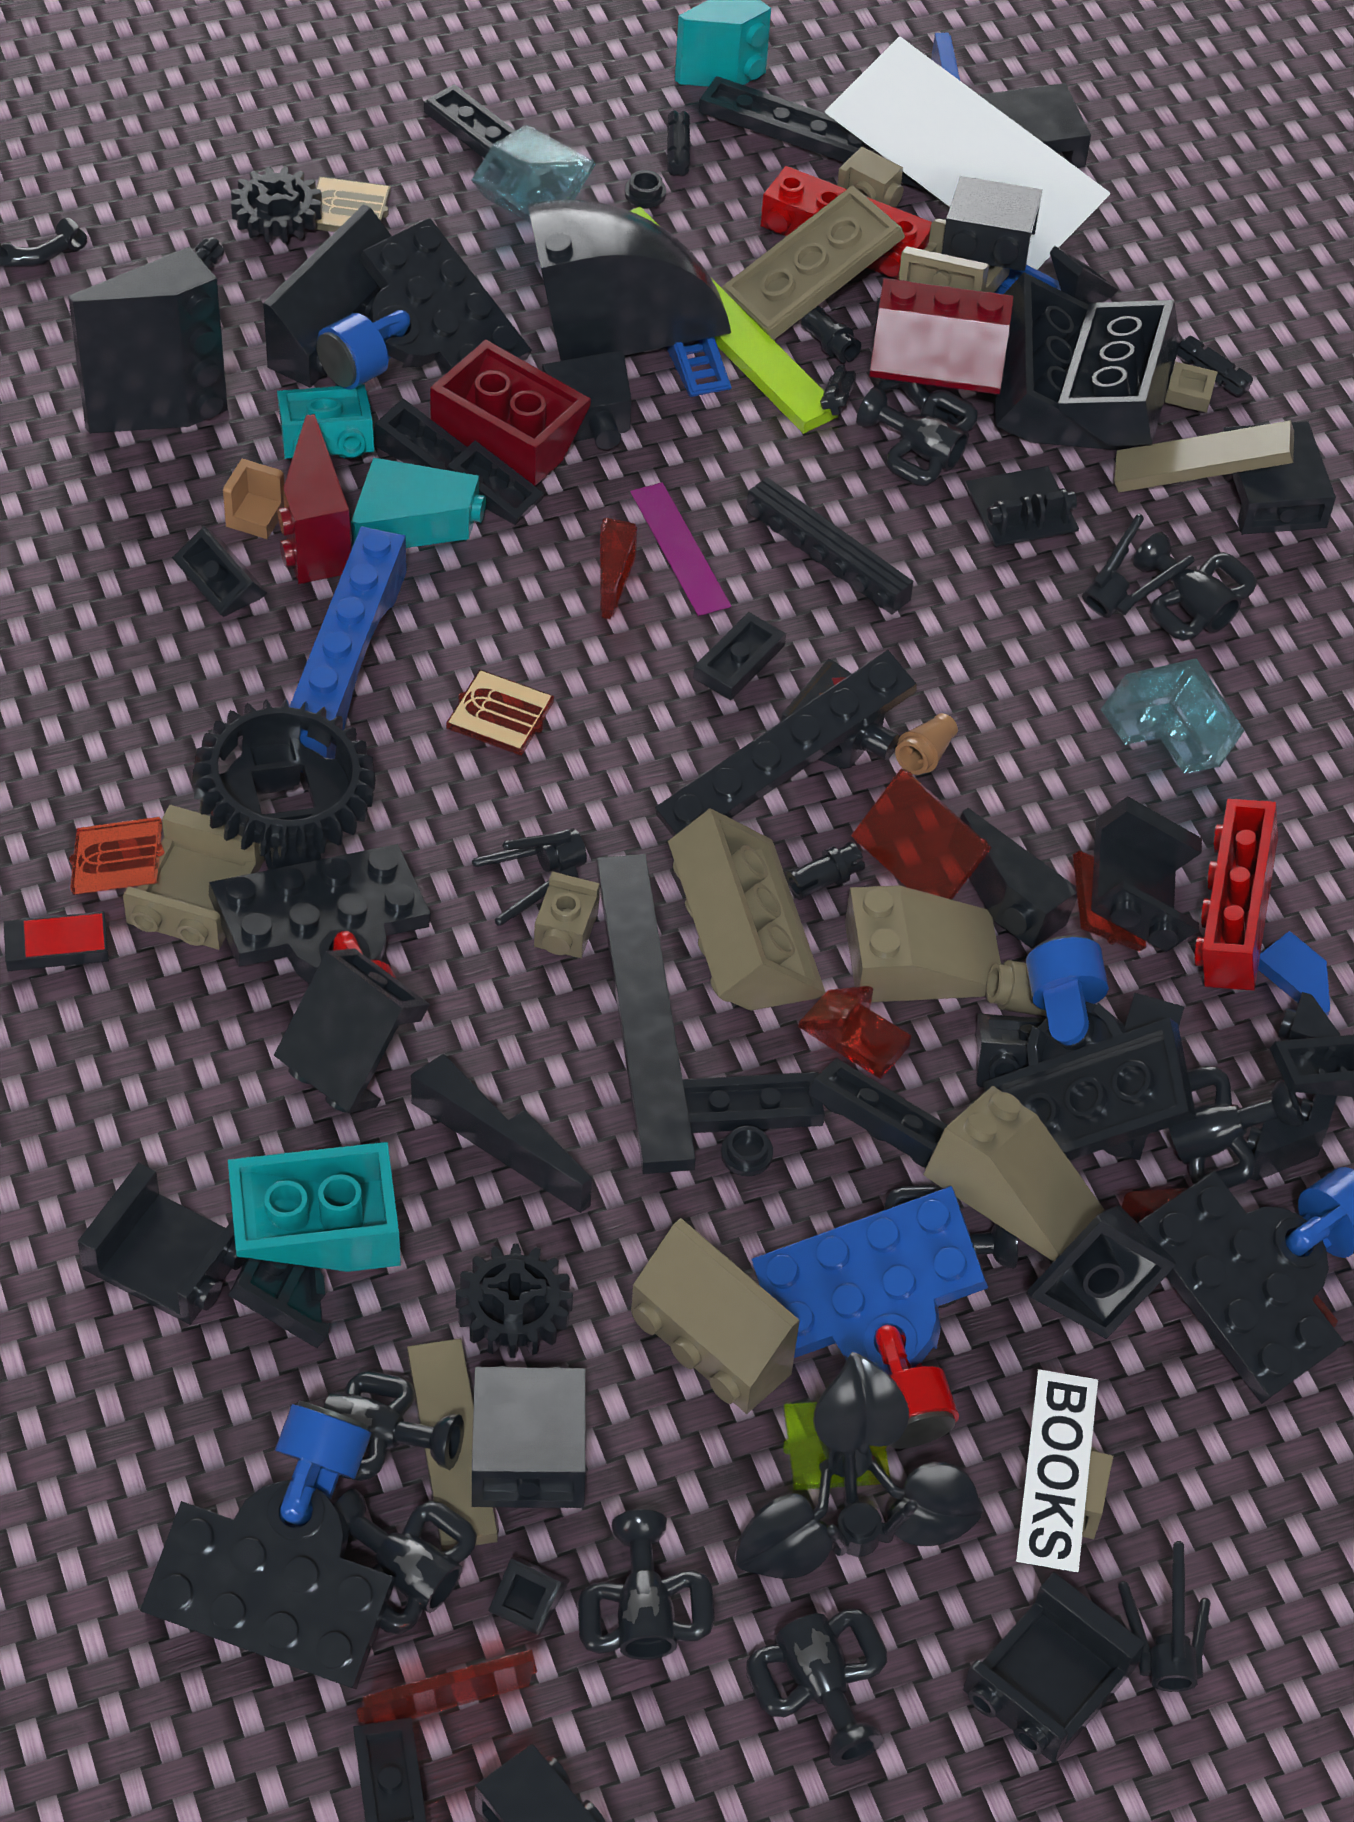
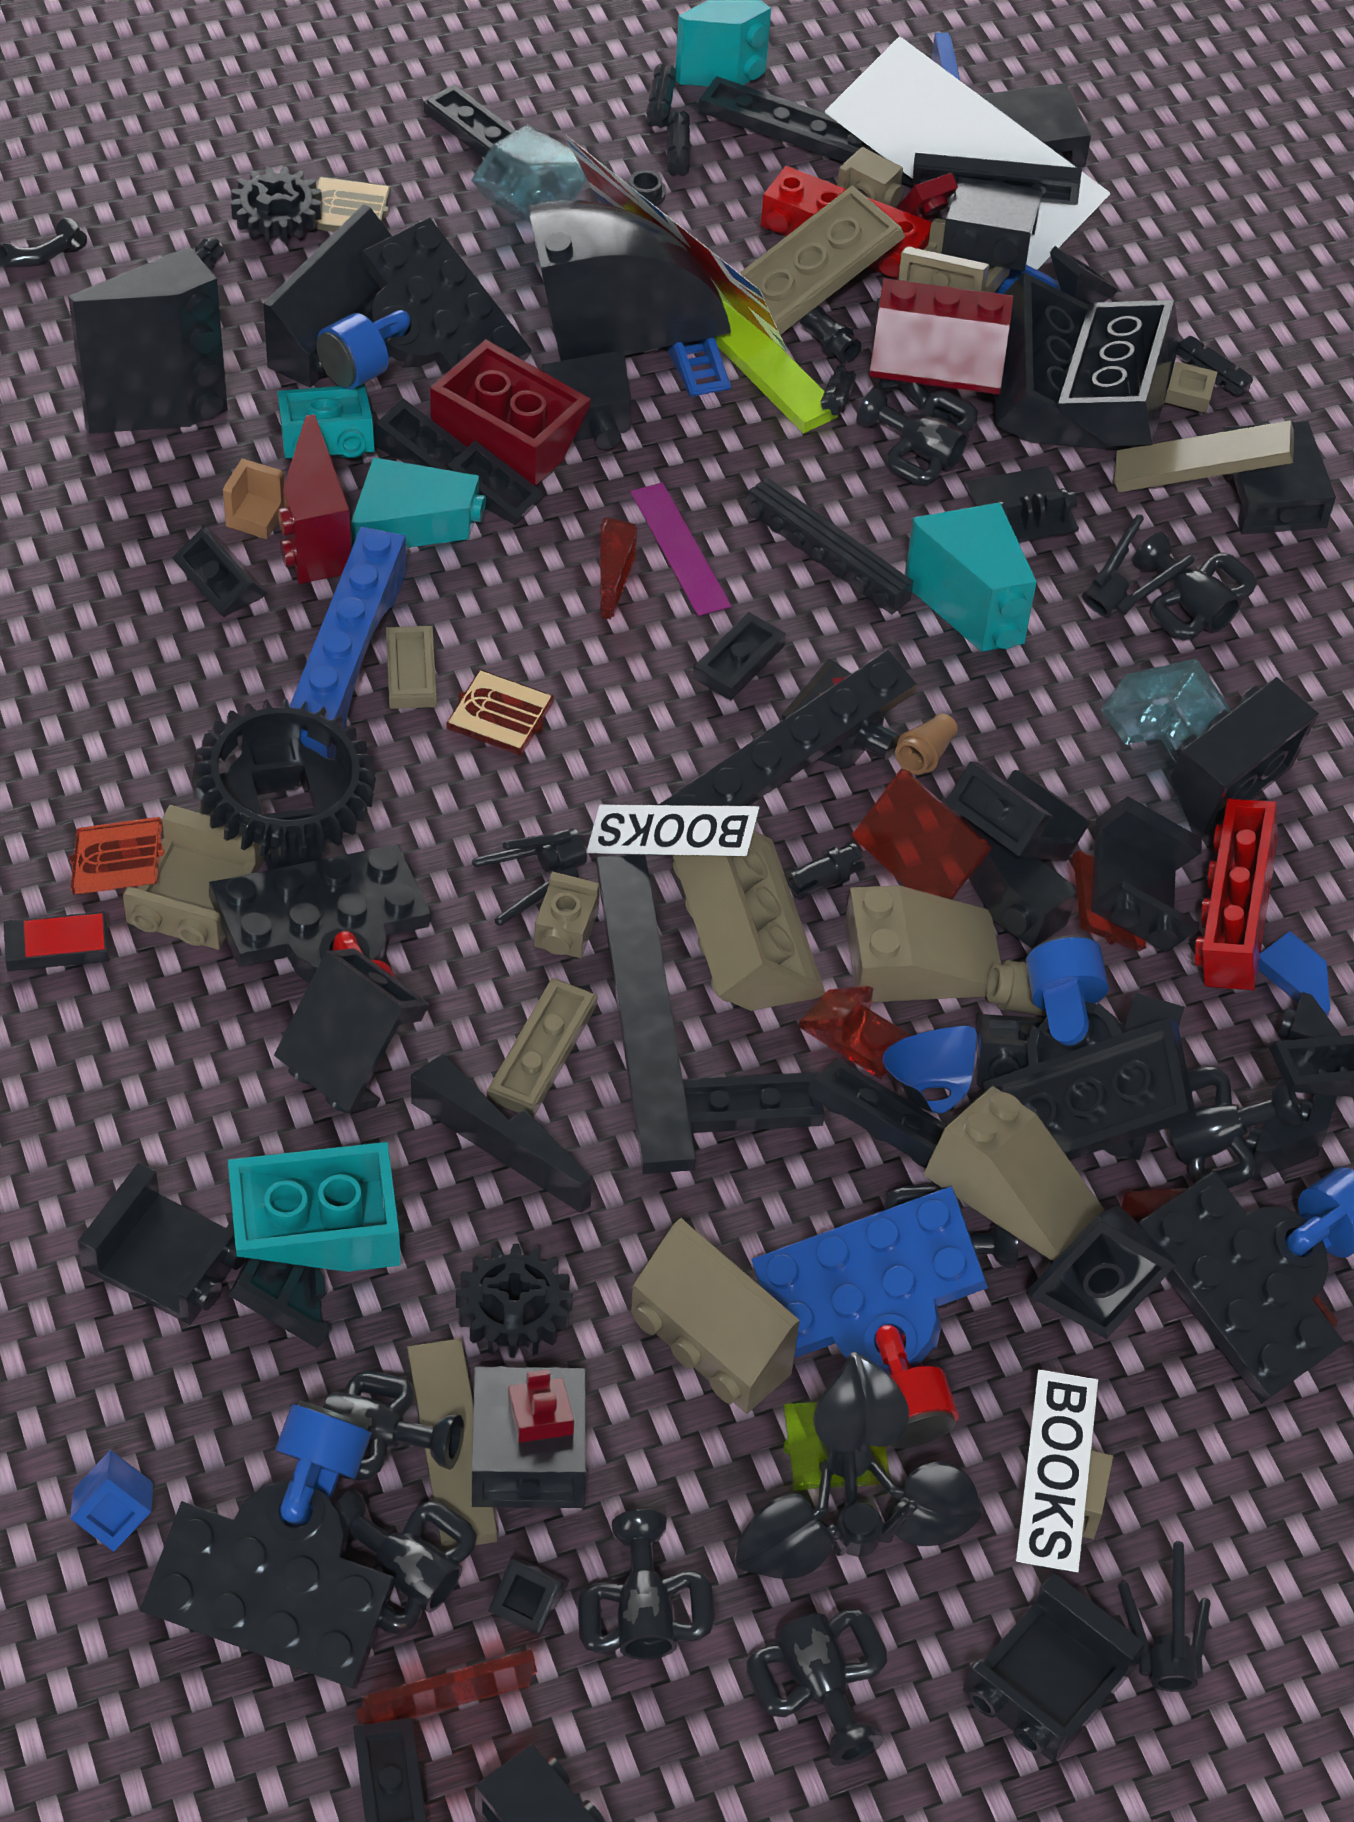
black plate [721,1126,773,1176] -> none
none -> blue panel [70,1450,153,1552]
none -> dark tan tile [386,626,437,709]
none -> dark tan tile [487,978,598,1118]
none -> dark red tile [508,1369,574,1443]
none -> sticker [565,135,787,351]
none -> white sticker [586,805,760,856]
none -> black axle [646,63,676,128]
none -> blue piece [882,1026,977,1114]
none -> dark red plate [897,172,958,222]
none -> teal slope [905,502,1037,652]
none -> black tile [912,152,1082,205]
none -> black panel [945,761,1090,861]
none -> black slope [1170,677,1319,839]

